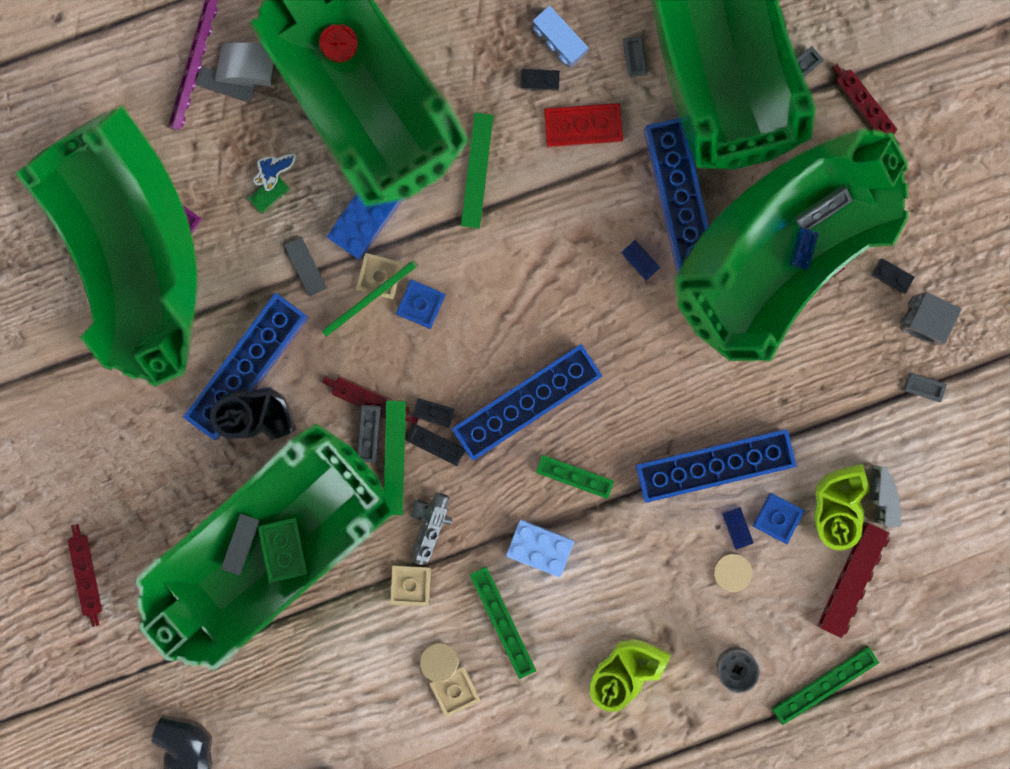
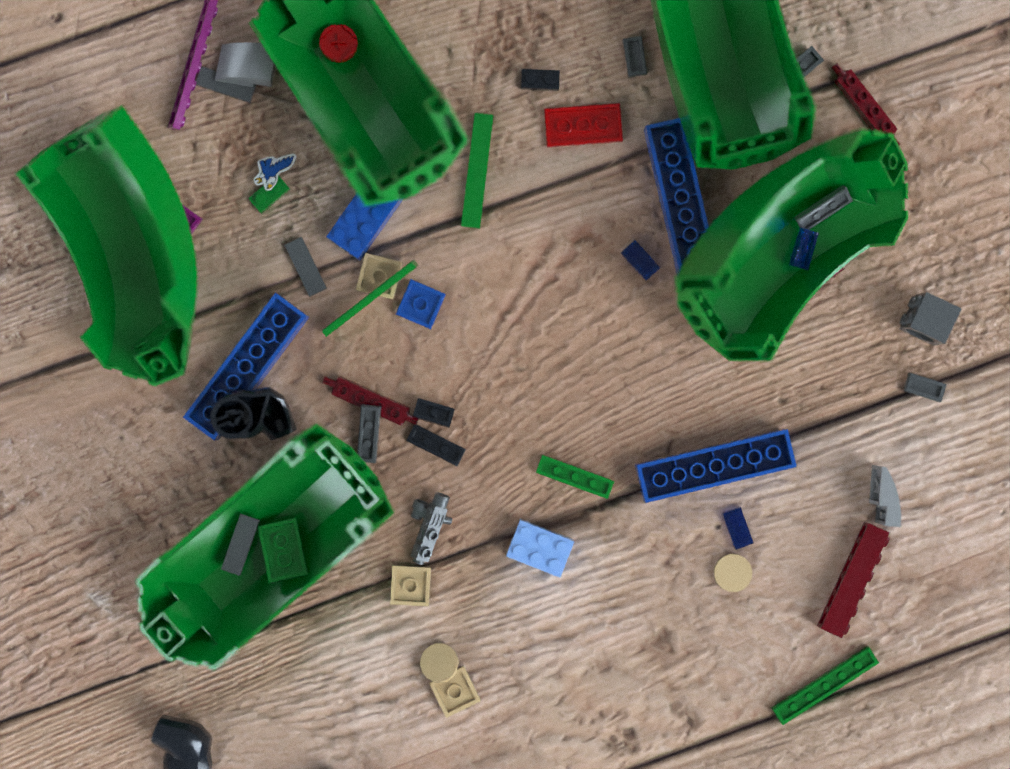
dark red plate [67,524,103,627] -> none
green tile [384,400,406,516] -> none
blue brick [452,344,602,461] -> none
green plate [469,566,537,679] -> none
light blue brick [532,5,588,68] -> none
lime piece [590,639,671,712] -> none
dark grey wheel [716,647,760,693] -> none
blue plate [752,493,805,544] -> none
lime piece [814,463,870,550] -> none
black plate [871,258,915,294] -> none

